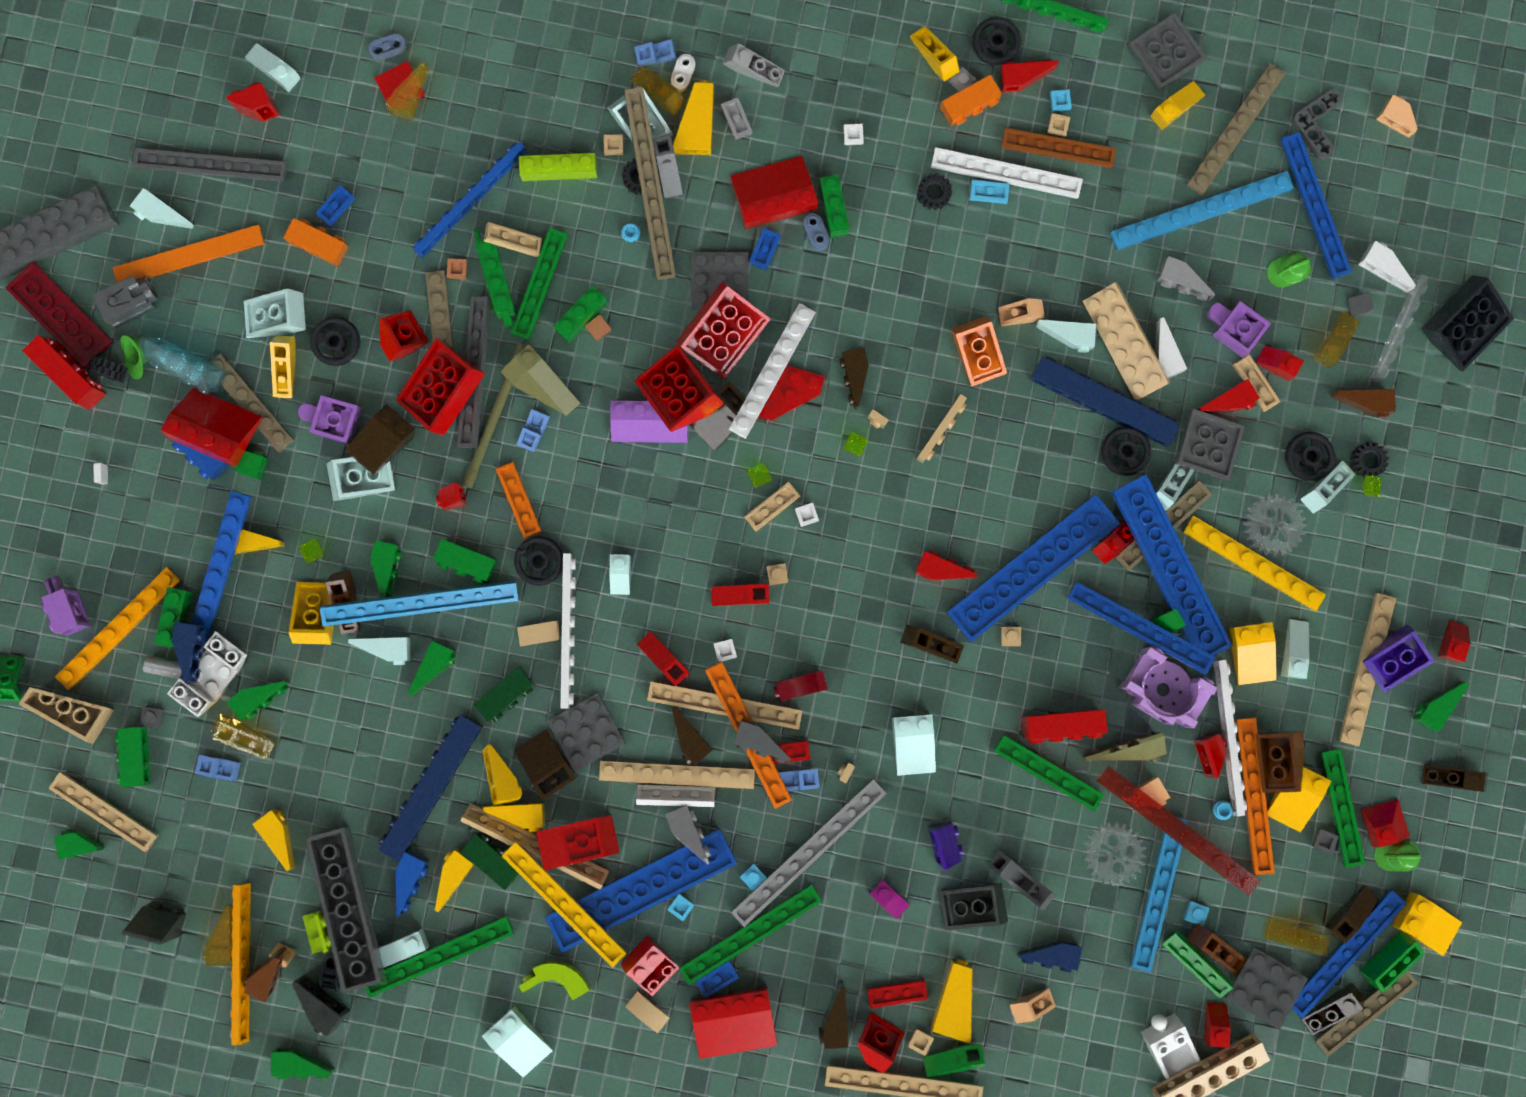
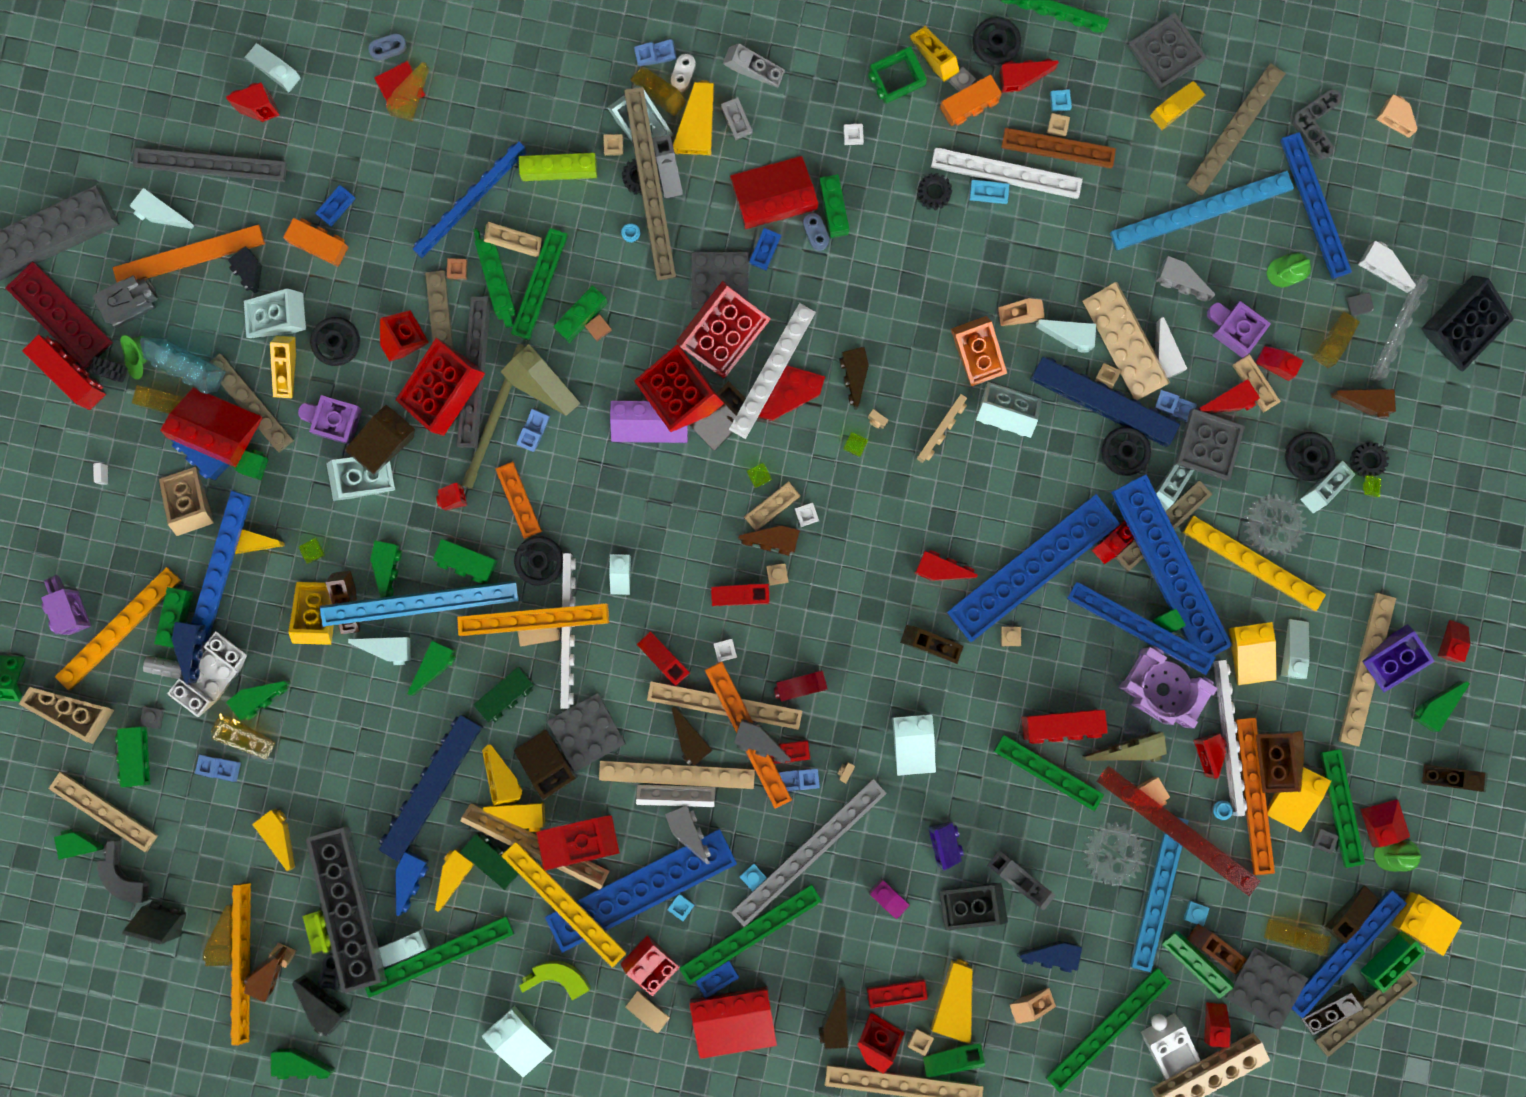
none -> dark grey arch [97,840,149,903]
none -> clear yellow slope [132,385,184,414]
none -> tan slope [159,467,214,536]
none -> black slope [228,246,262,294]
none -> light orange plate [457,604,609,636]
none -> reddish brown slope [738,526,800,556]
none -> green window [868,46,927,104]
none -> light aqua slope [976,382,1042,438]
none -> green plate [1045,967,1172,1093]
none -> tan plate [1095,363,1121,389]
none -> medium blue slope [1155,390,1197,422]

